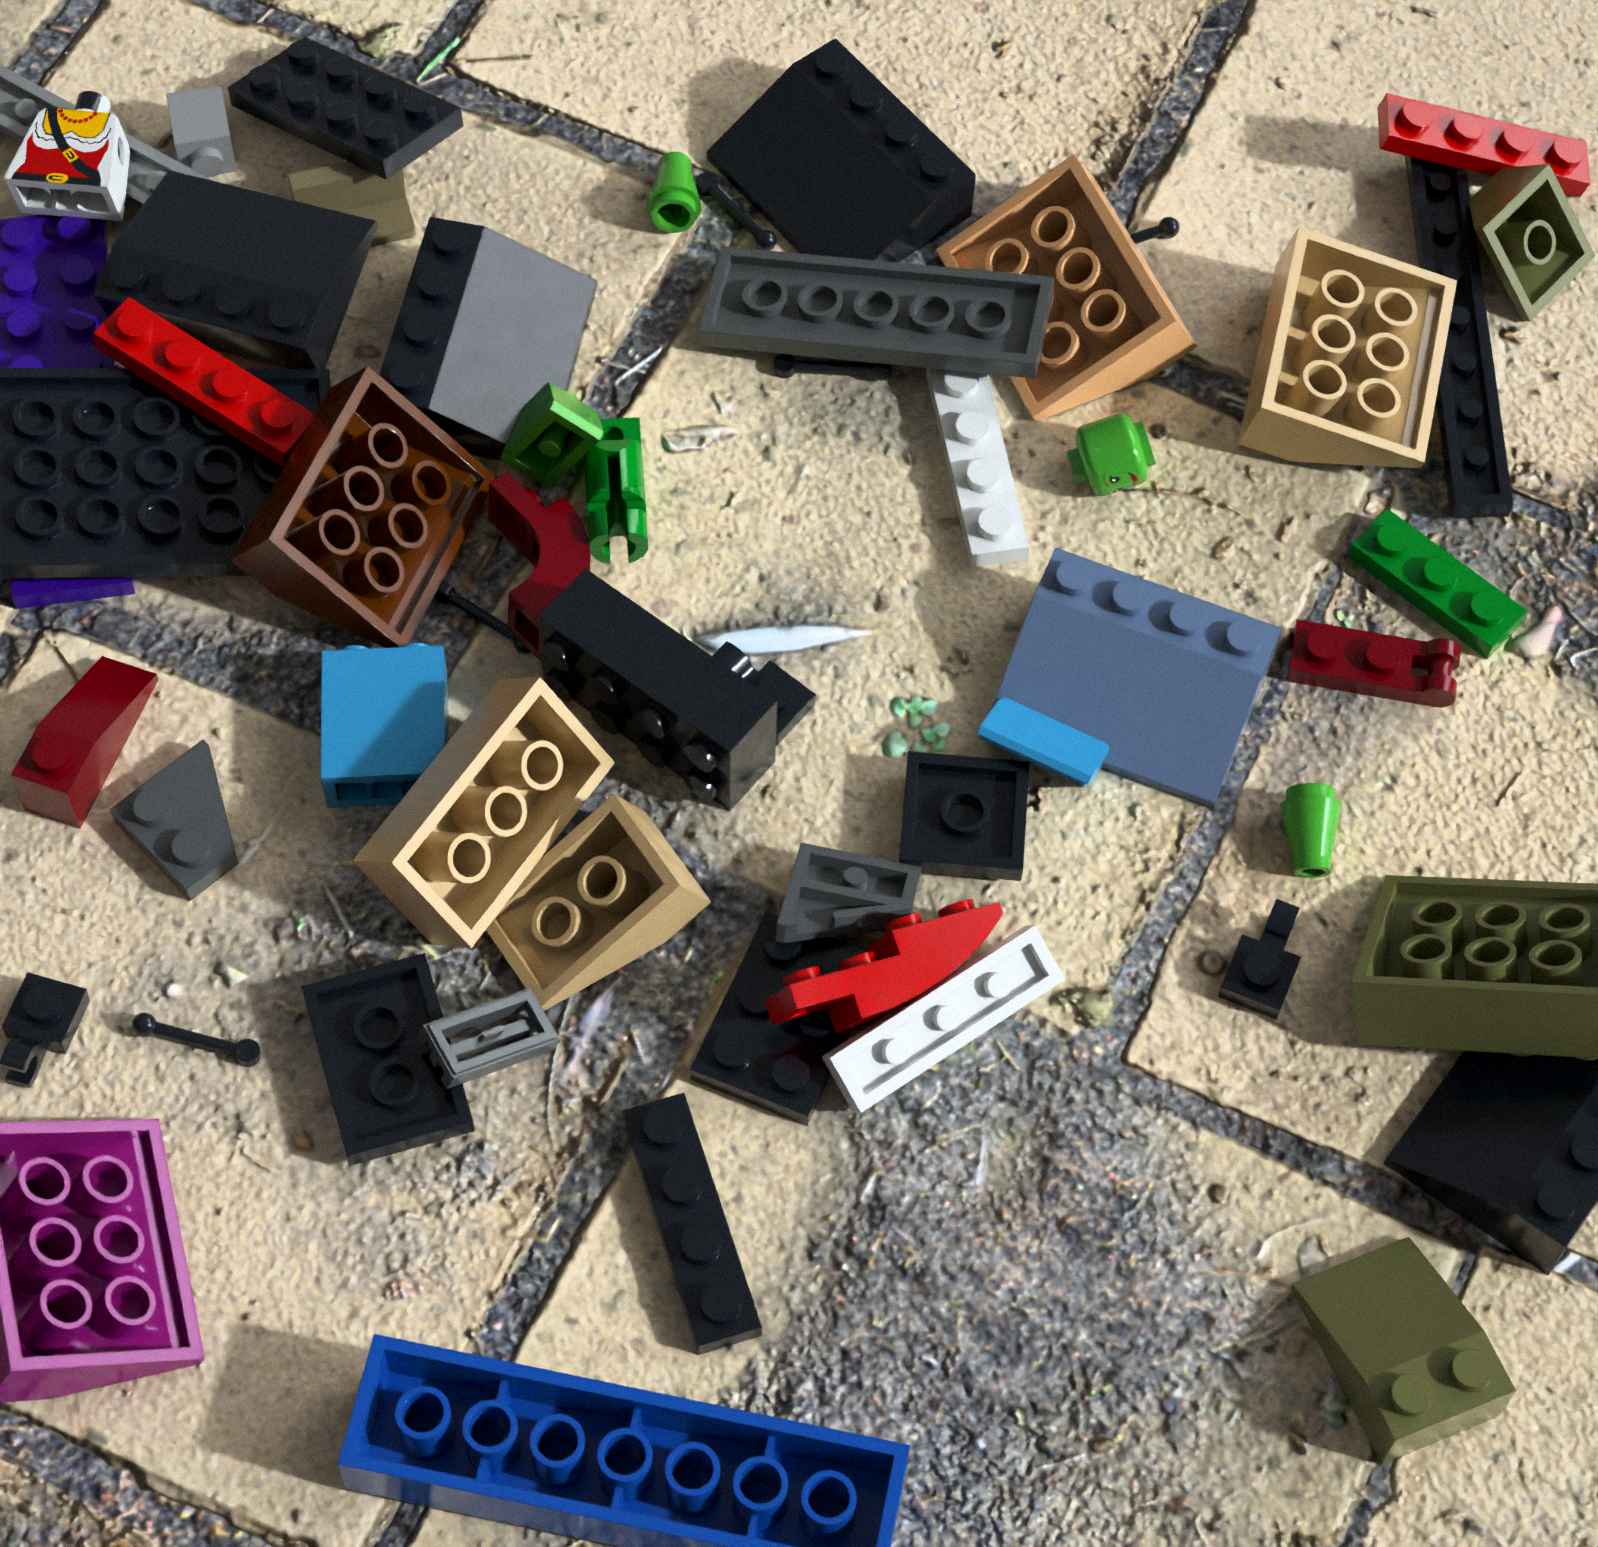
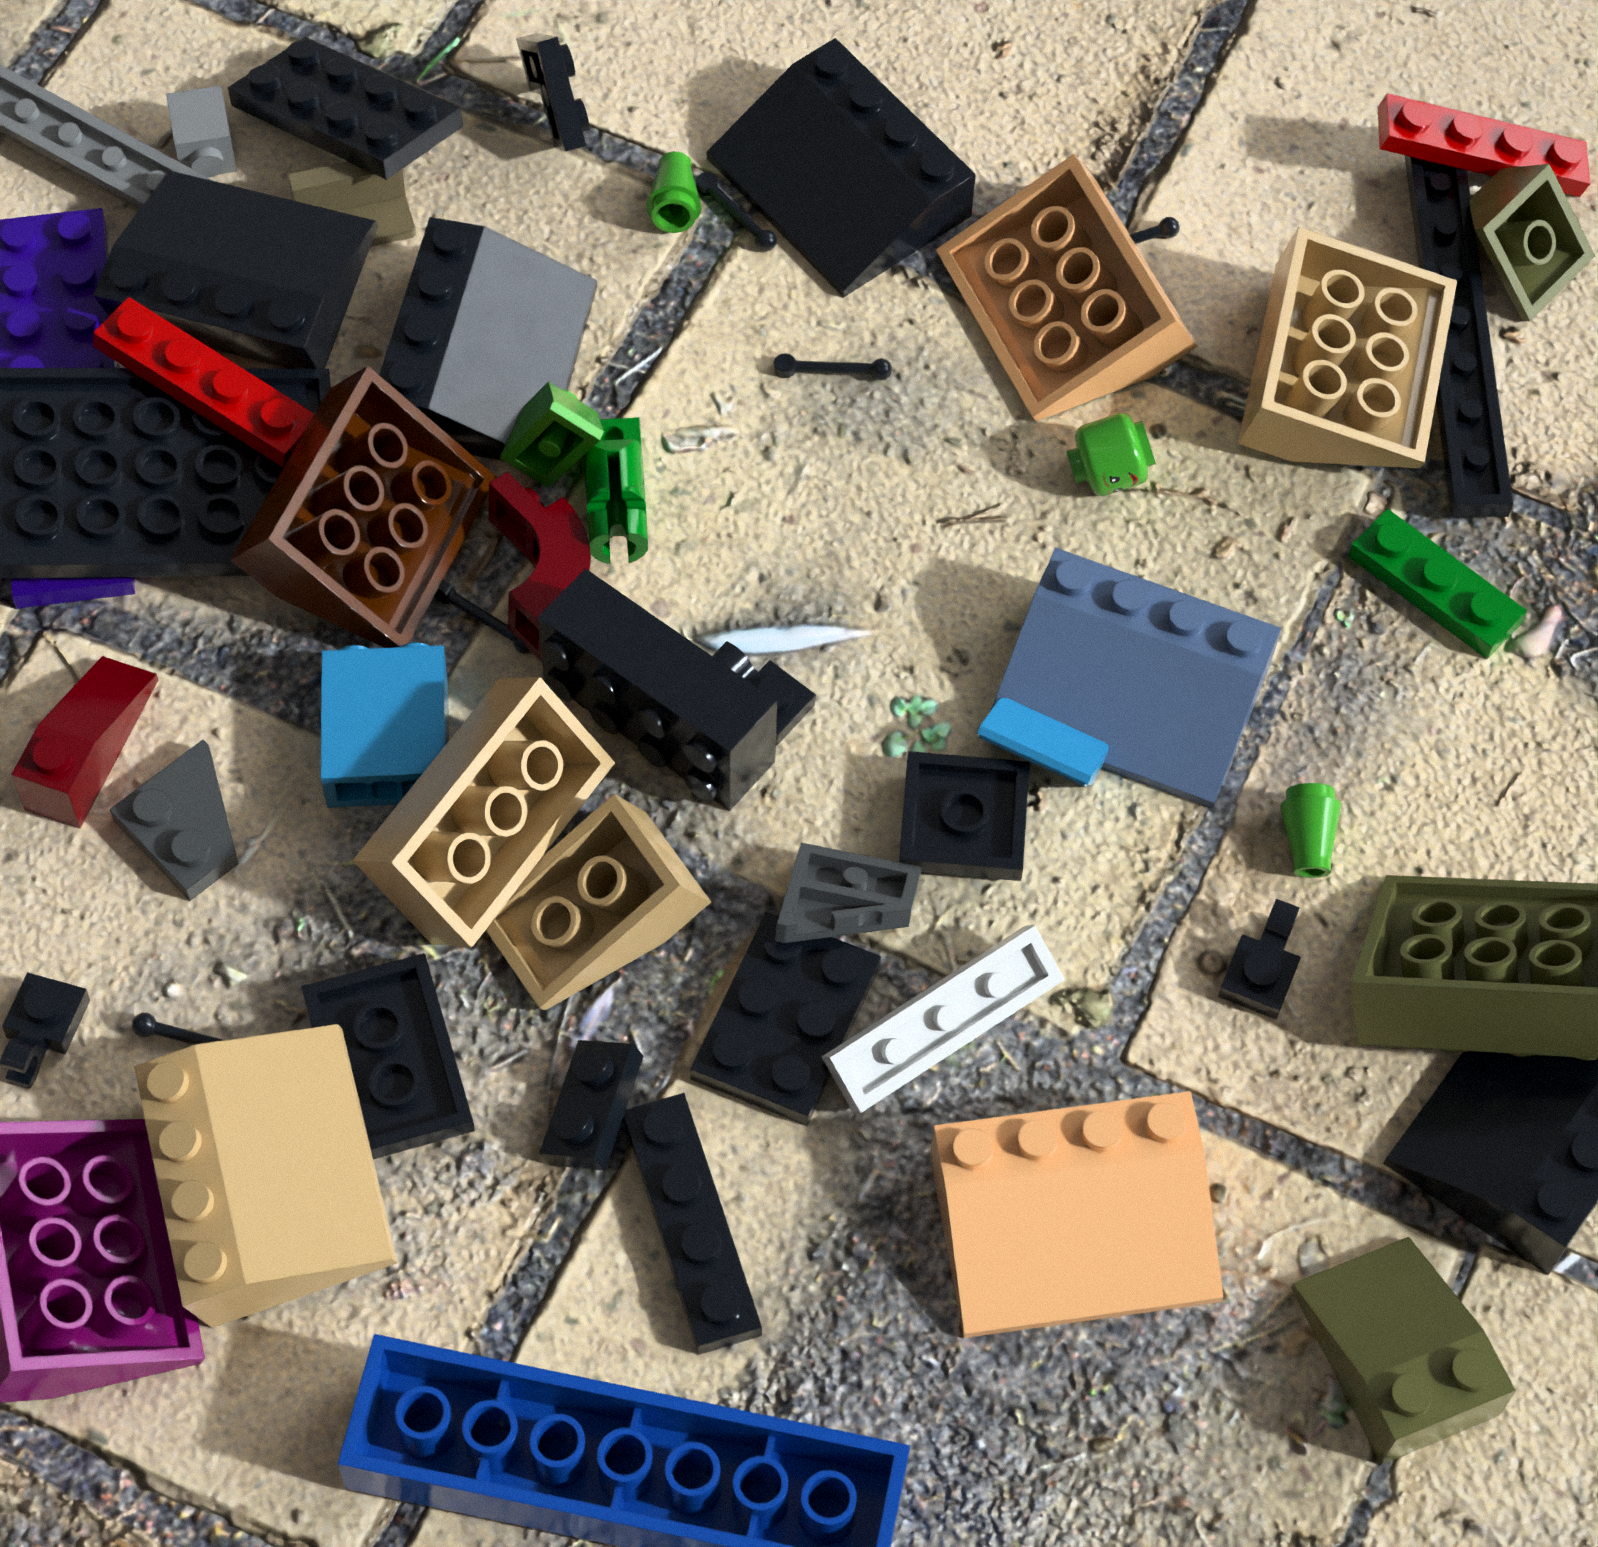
torso [4,91,130,221] -> none
dark grey tile [417,987,560,1089] -> none
dark grey plate [698,246,1054,379] -> none
slope [764,899,1003,1033] -> none
white plate [926,368,1030,567] -> none
dark red plate [1286,619,1461,707] -> none
none -> tan slope [134,1024,398,1328]
none -> black plate [516,33,589,152]
none -> black plate [539,1040,644,1170]
none -> light nougat slope [930,1091,1223,1338]

